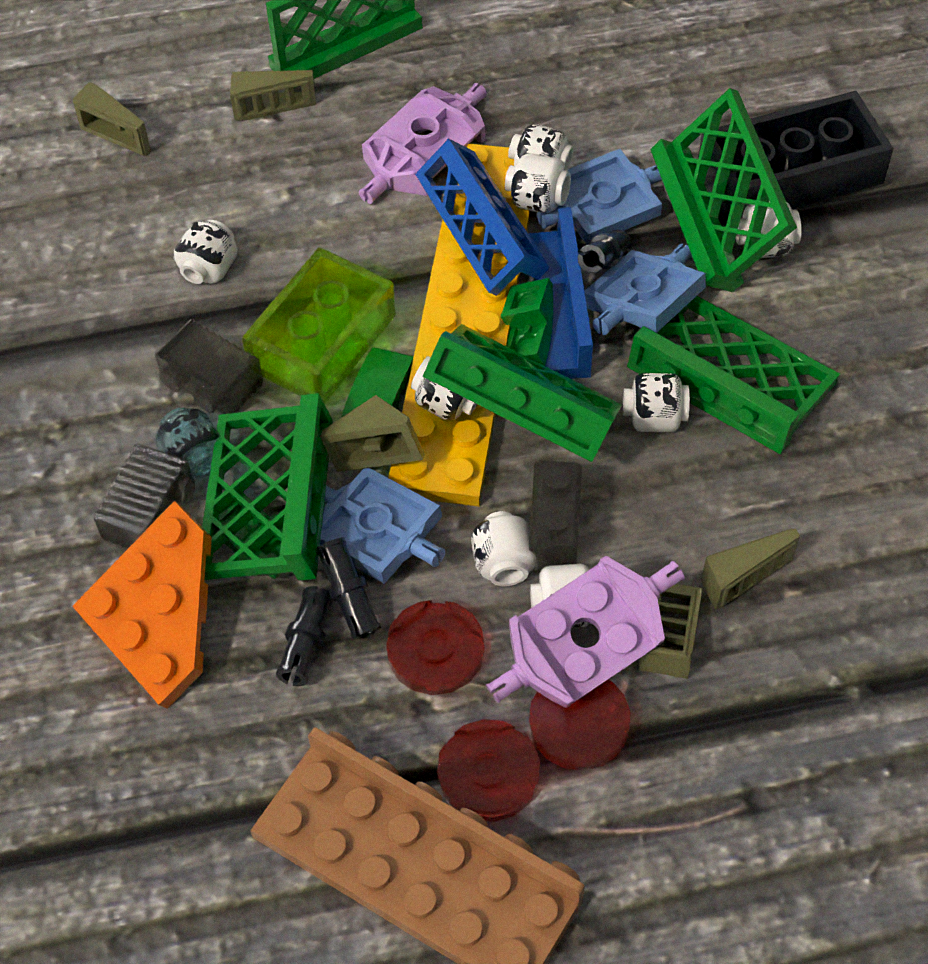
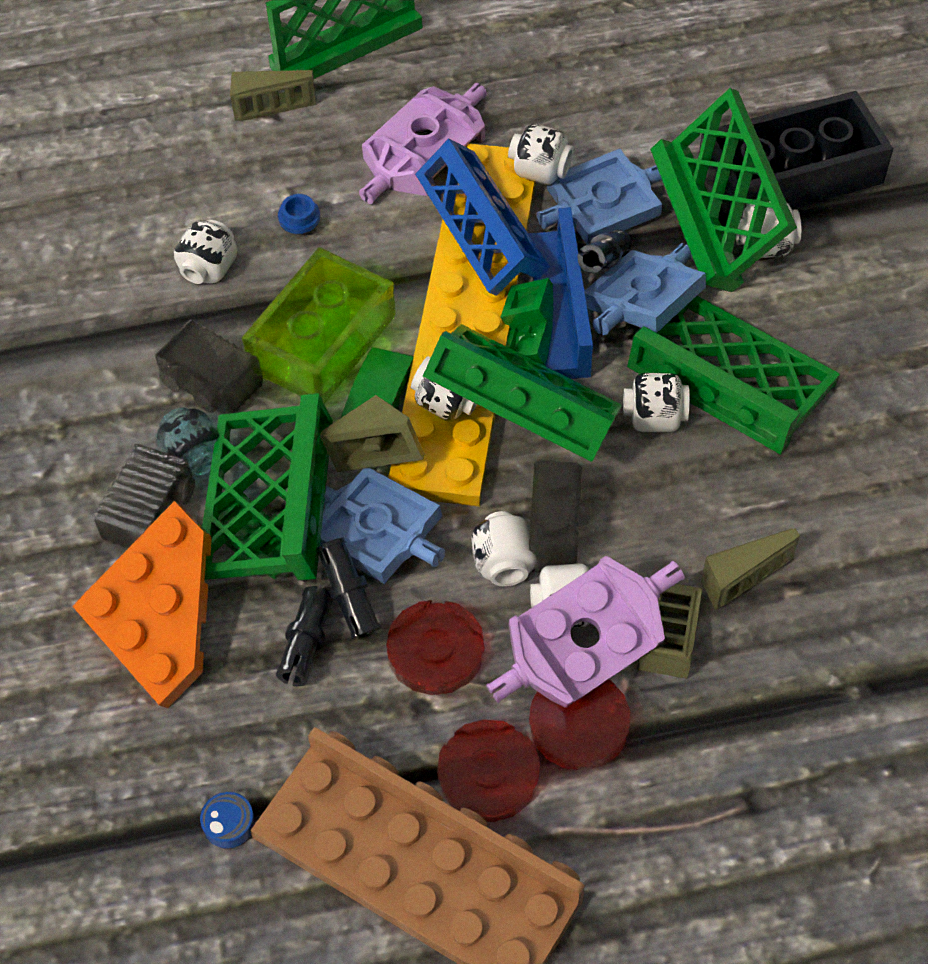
olive slope [73,82,151,156] -> none
white head [505,153,571,214] -> none
none -> blue tile [200,792,255,848]
none -> blue plate [278,194,320,234]

